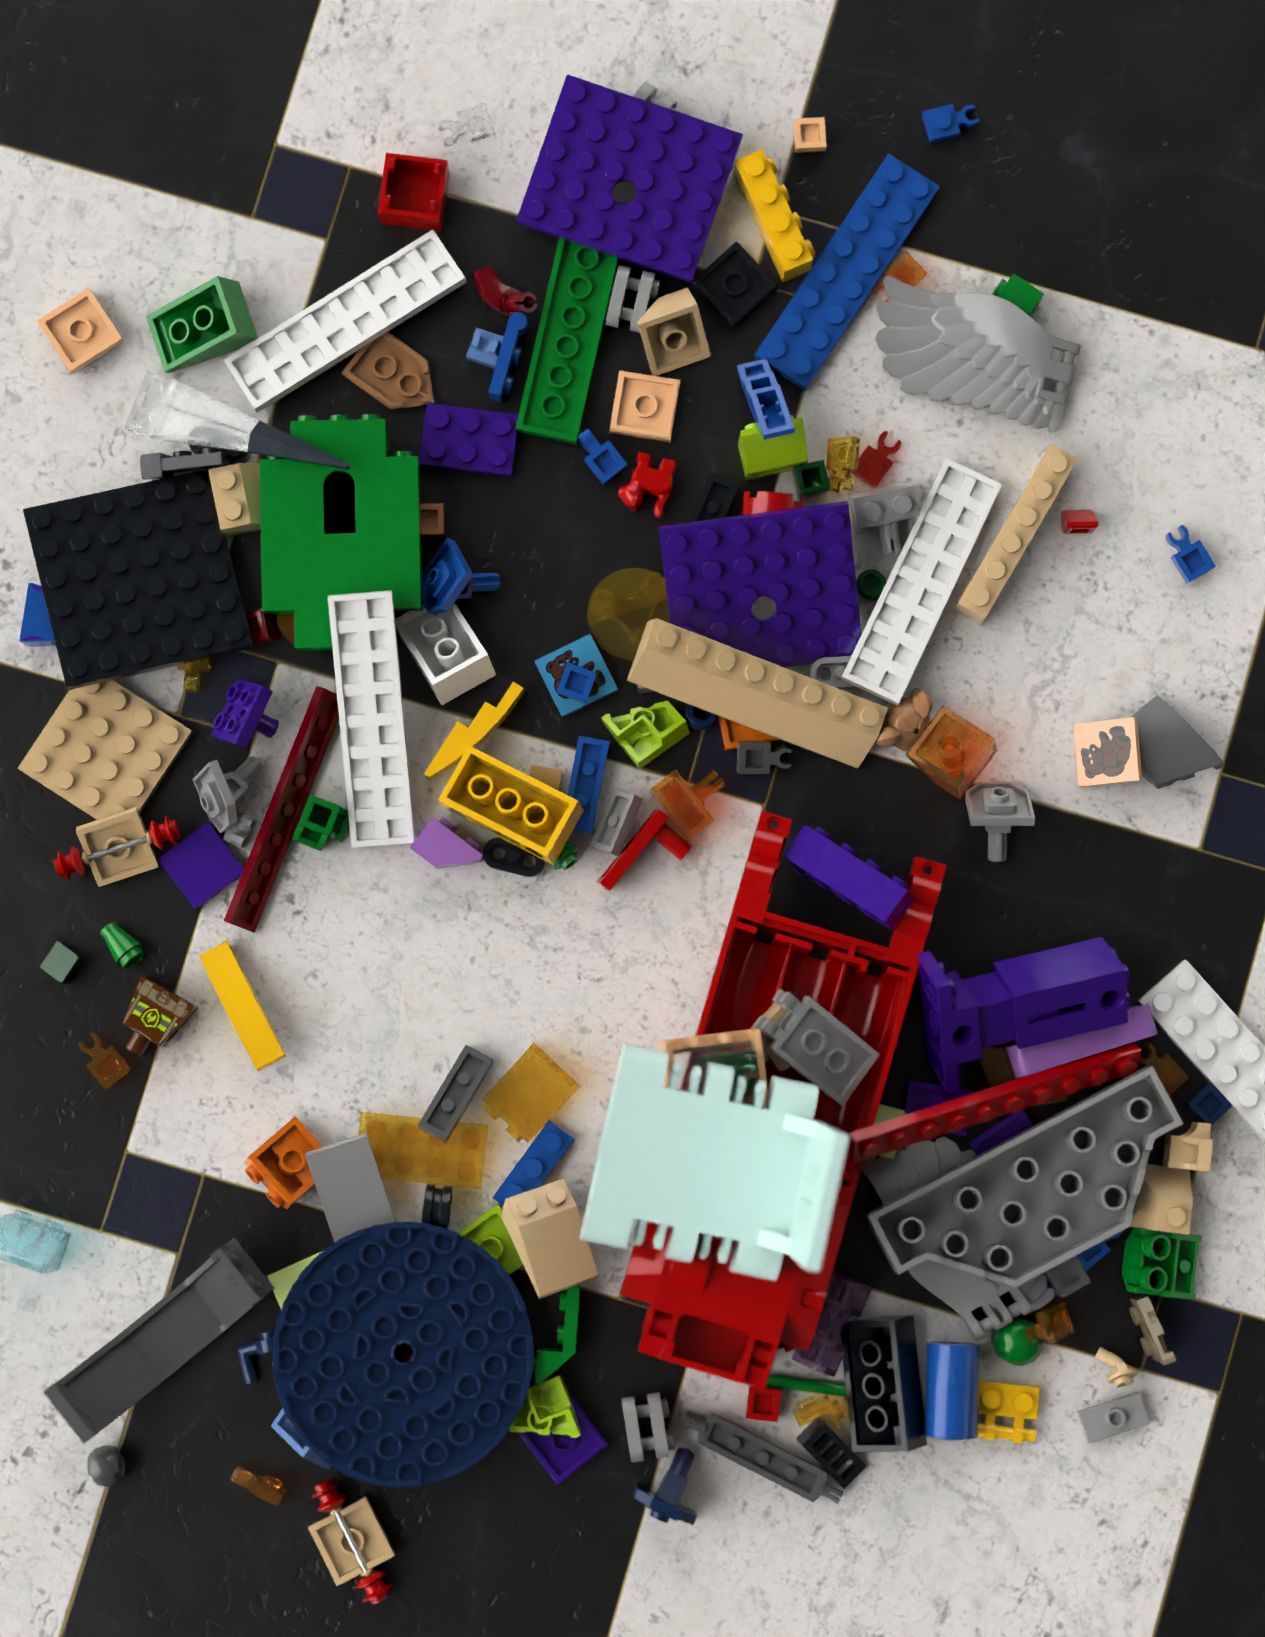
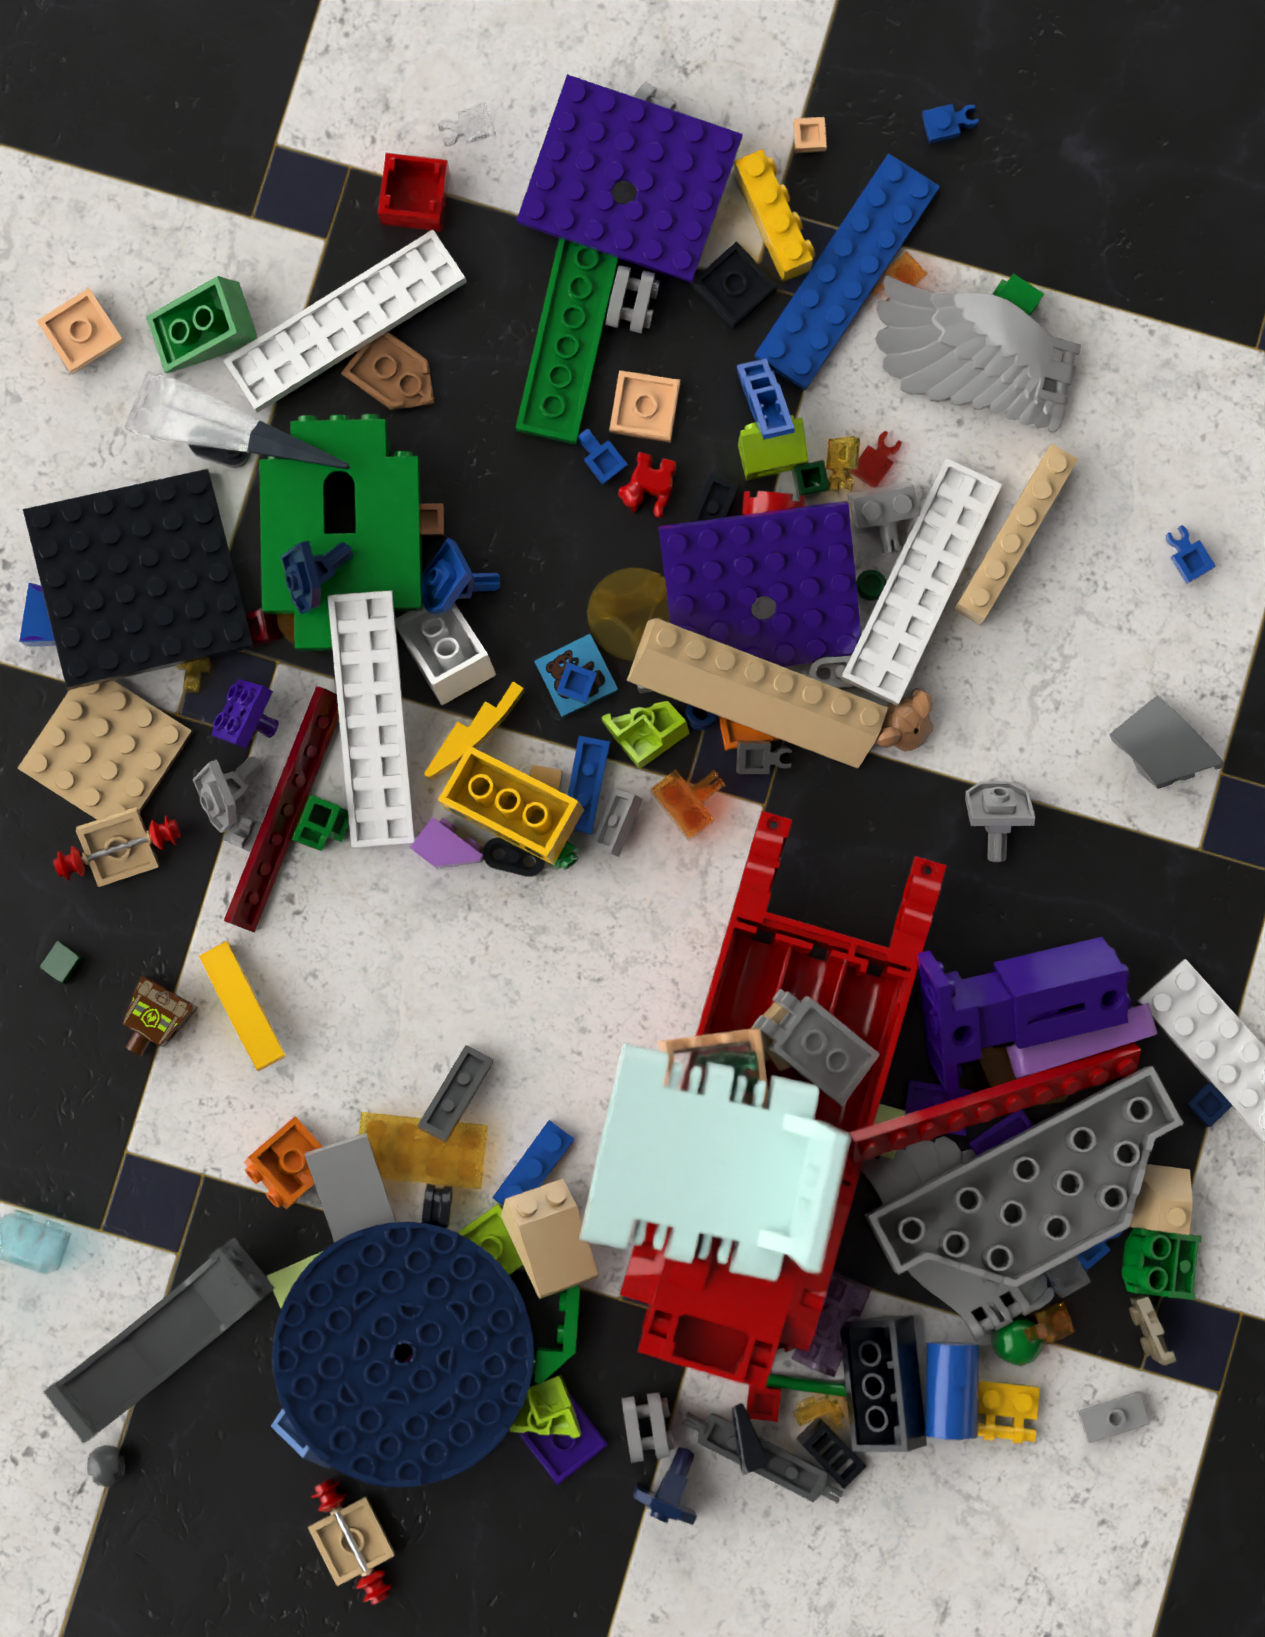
clear orange plate [78,1033,132,1090] -> none
green cone [100,922,145,969] -> none
plate [140,447,233,481] -> none
dark purple tile [158,821,244,910] -> none
tan slope [208,463,261,537] -> none
clear orange plate [230,1466,287,1506] -> none
dark blue plate [237,1328,276,1384] -> none
dark purple plate [419,403,519,478] -> none
medium blue tile [466,328,504,369] -> none
dark red arm [473,266,537,317] -> none
clear yellow panel [481,1043,581,1143] -> none
blue plate [488,312,528,403] -> none
red piece [596,809,692,891] -> none
tan slope [637,287,711,376] -> none
dark purple wedge [783,825,914,930] -> none
clear orange slope [906,705,997,800] -> none
red slope [1061,510,1098,534] -> none
tile [1074,717,1142,787] -> none
tan plate [1095,1347,1138,1388] -> none
clear orange plate [1139,1043,1189,1096] -> none
tan brick [1162,1122,1213,1172] -> none
none -> dark blue piece [281,541,353,614]
none -> black slope [732,1403,769,1475]

